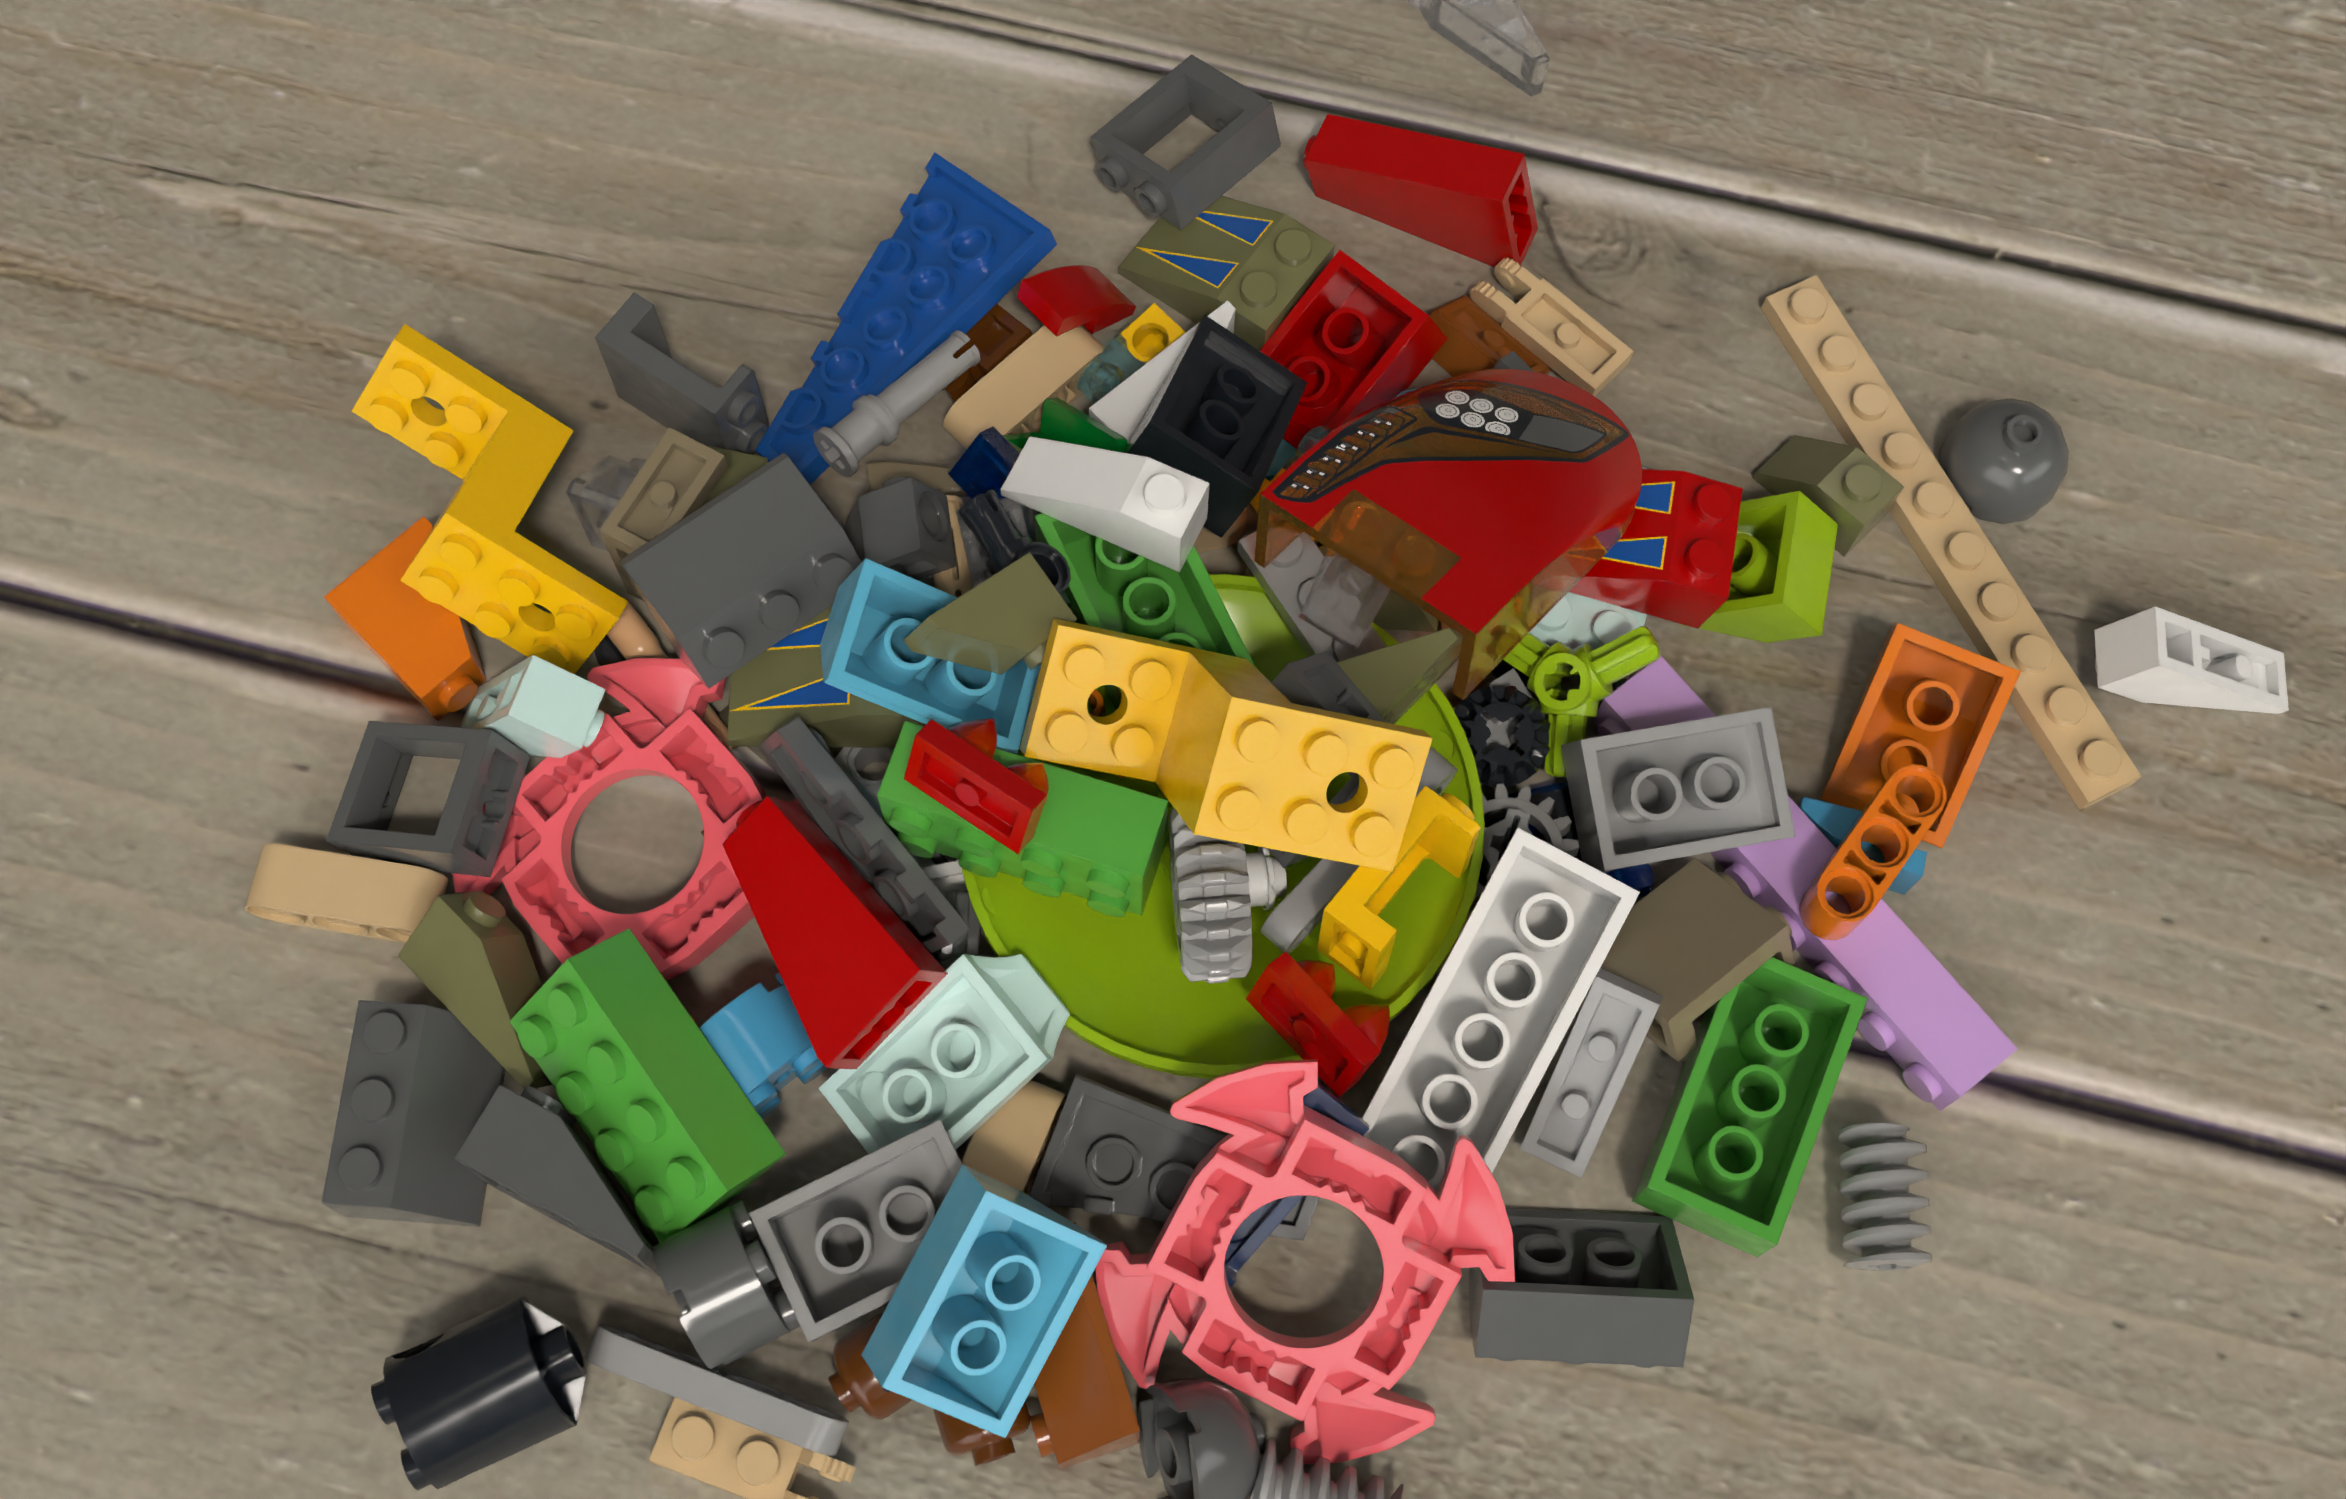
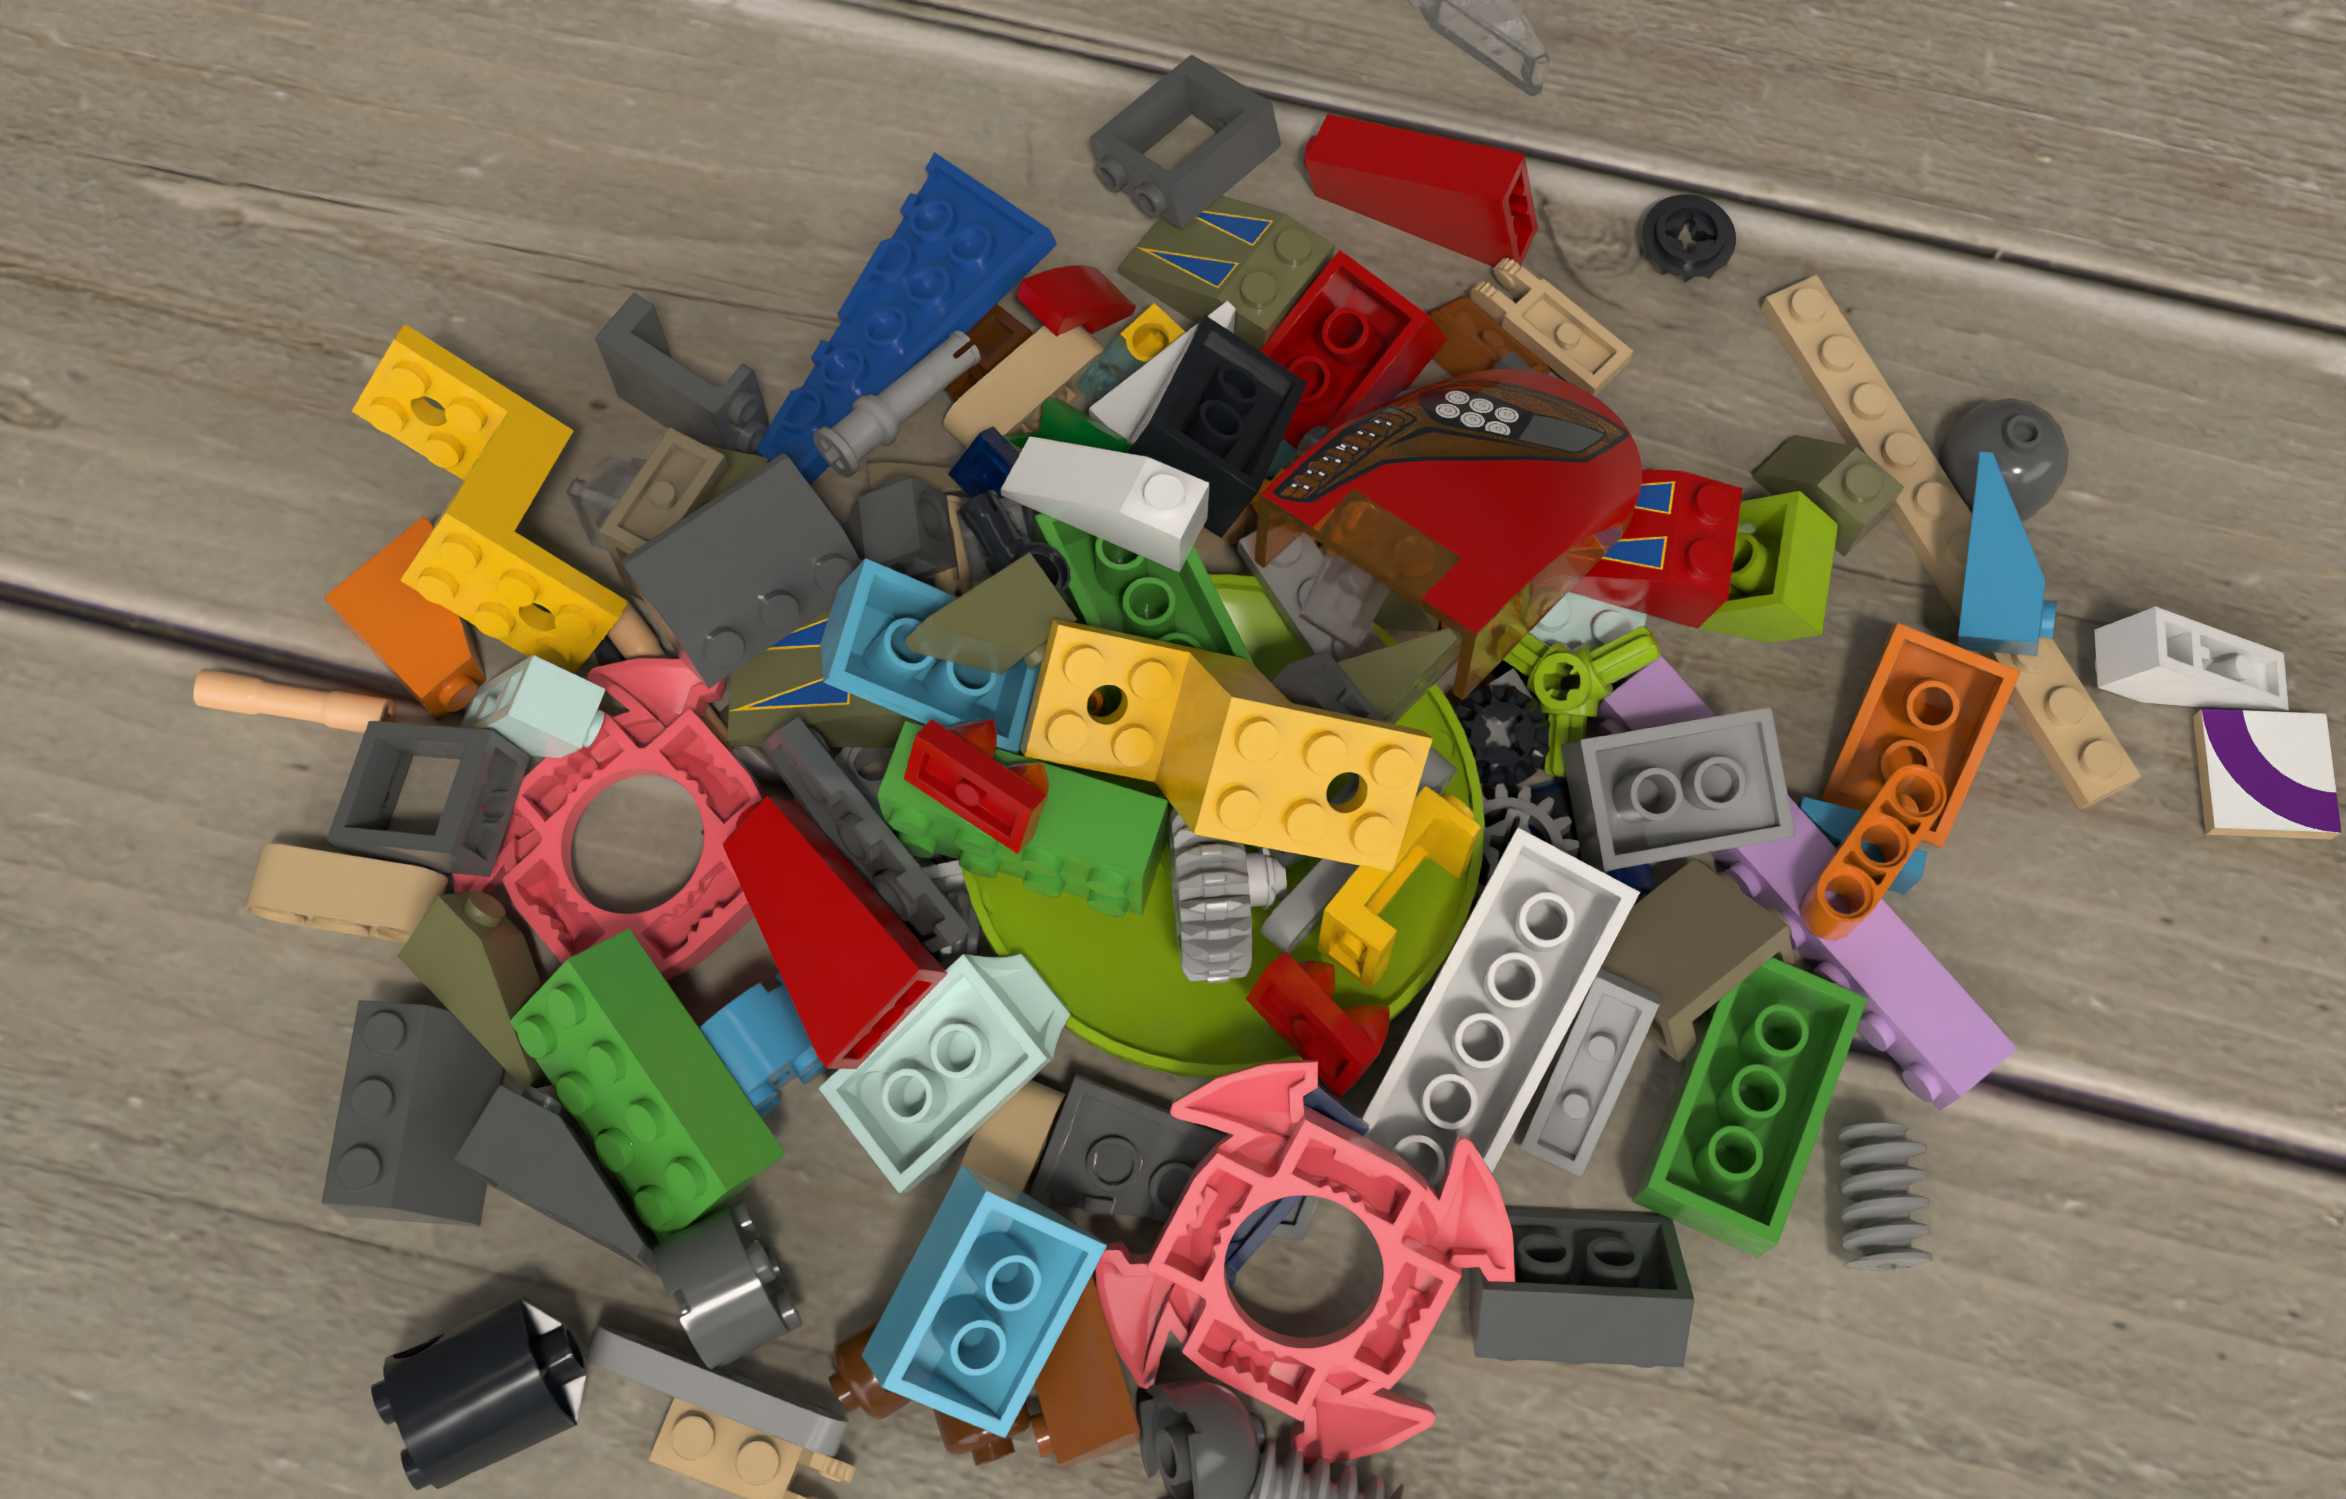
light grey slope [749,1119,962,1343] -> none
none -> light nougat piece [193,669,395,733]
none -> black gear [1640,194,1736,283]
none -> dark azure slope [1958,452,2057,656]
none -> tile [2193,709,2342,840]

